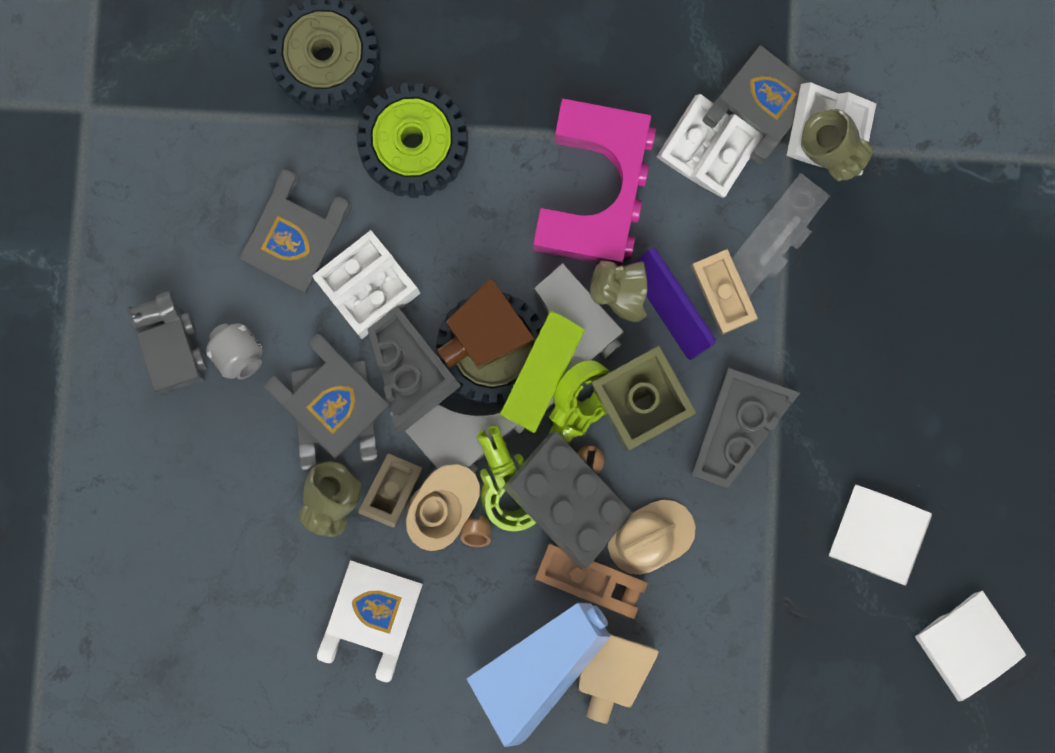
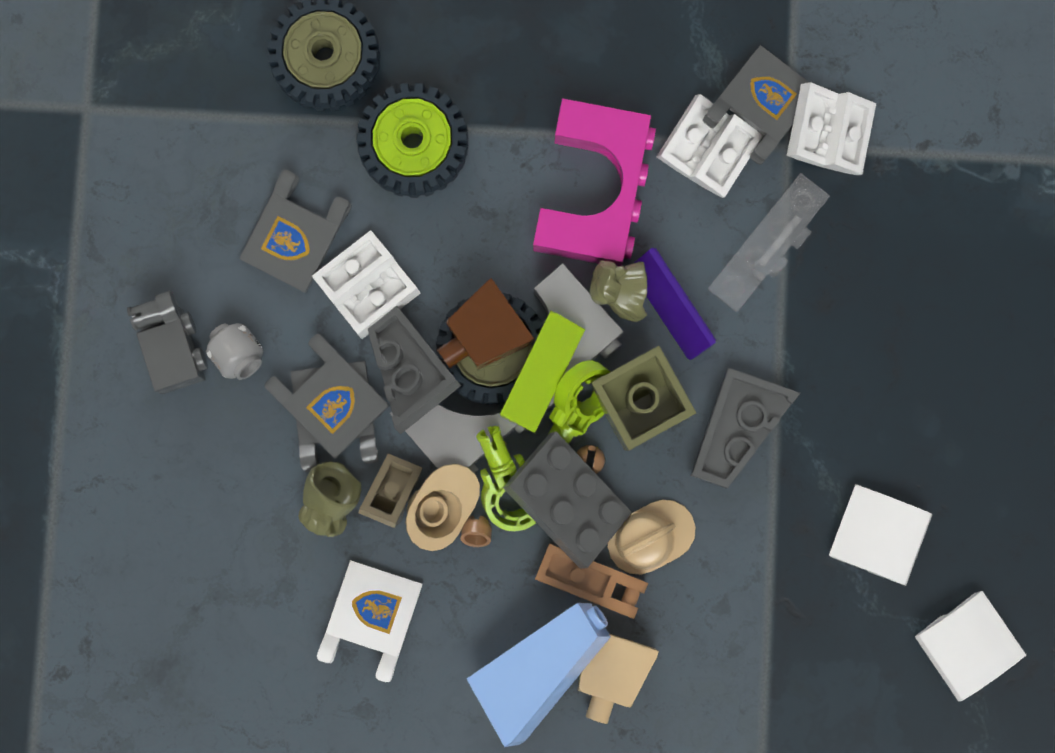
tan plate [691,249,758,335] -> none
olive hair [801,109,873,181] -> none

